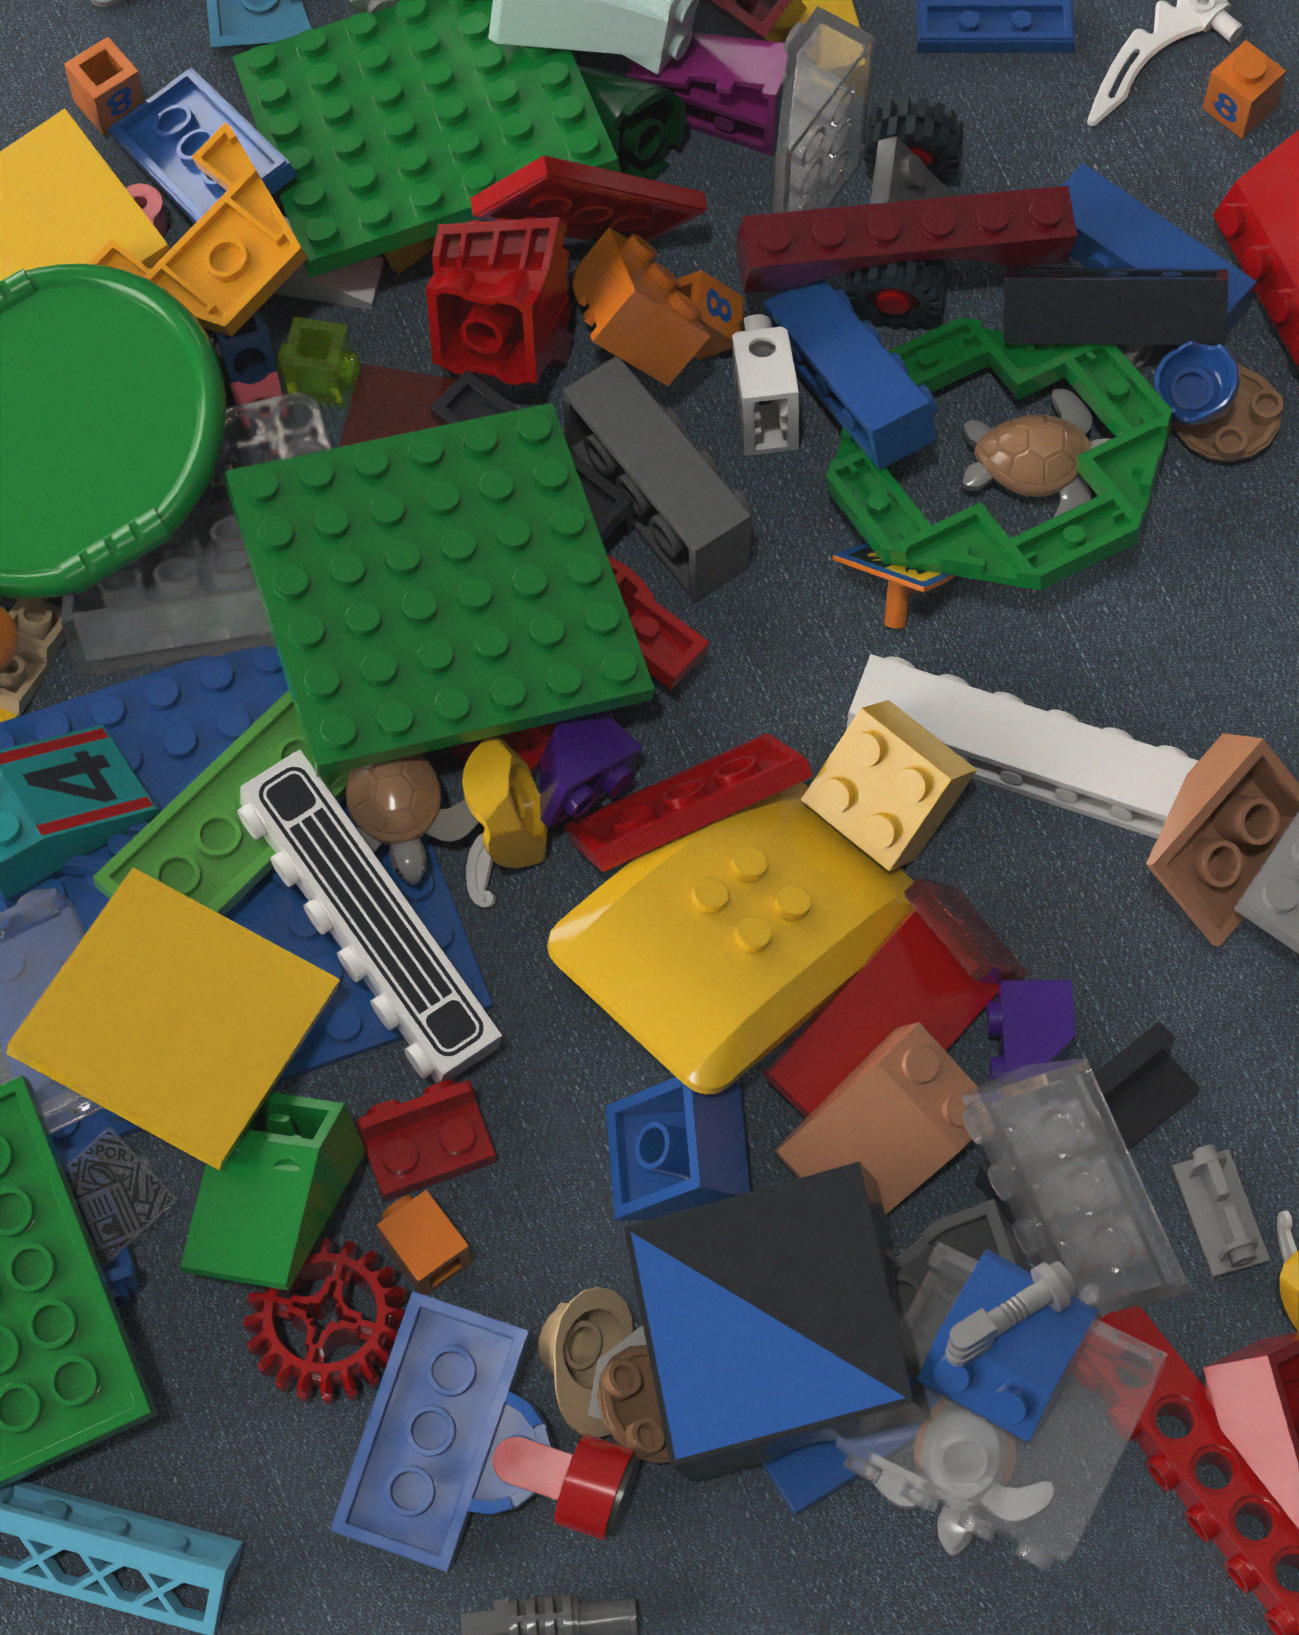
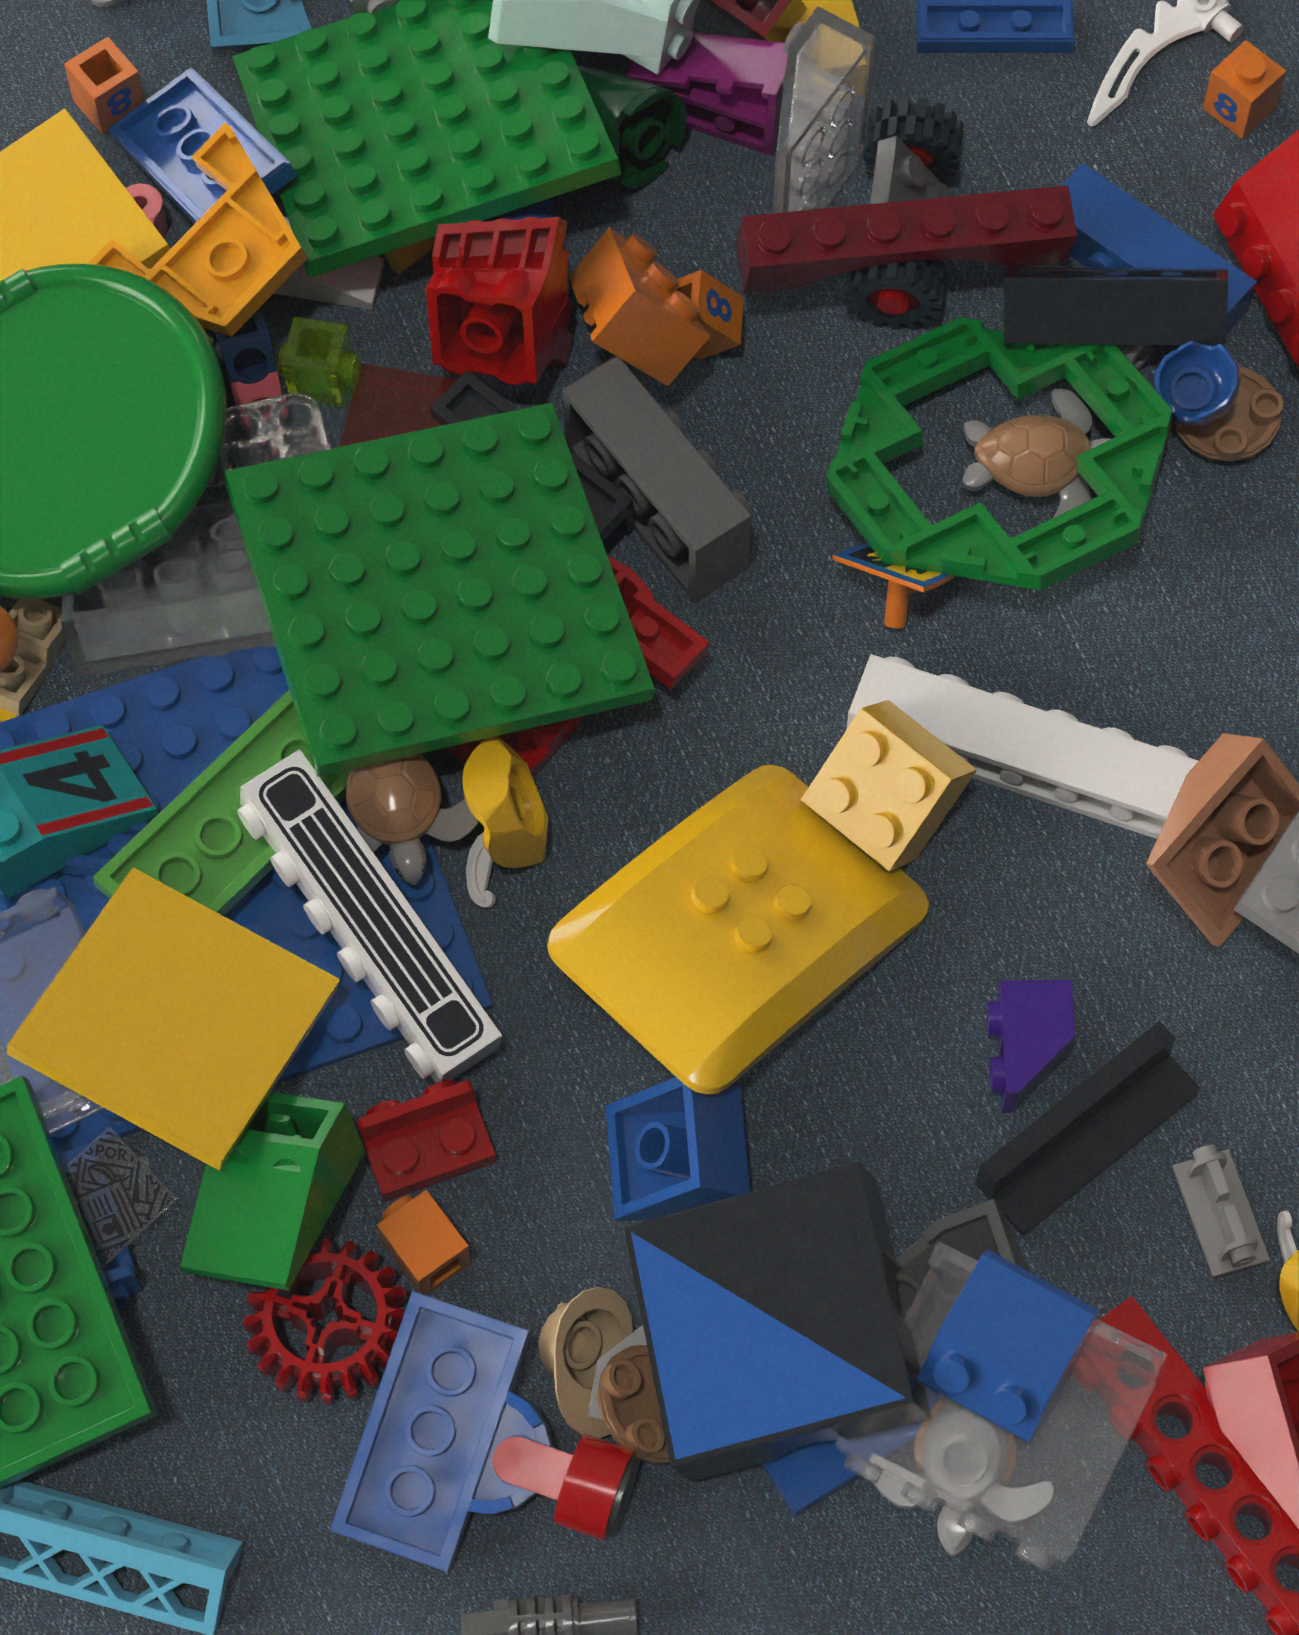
red tile [470,155,707,243] -> none
dark purple slope [539,711,643,827] -> none
red tile [564,733,813,872] -> none
white torso [732,314,799,456] -> none
blue brick [763,279,938,470] -> none
red tile [763,904,1000,1118] -> none
nougat slope [773,1022,1000,1215] -> none
clear red tile [904,878,1029,985] -> none
light grey hinge [945,1261,1078,1367] -> none
clear slope [960,1058,1191,1316] -> none

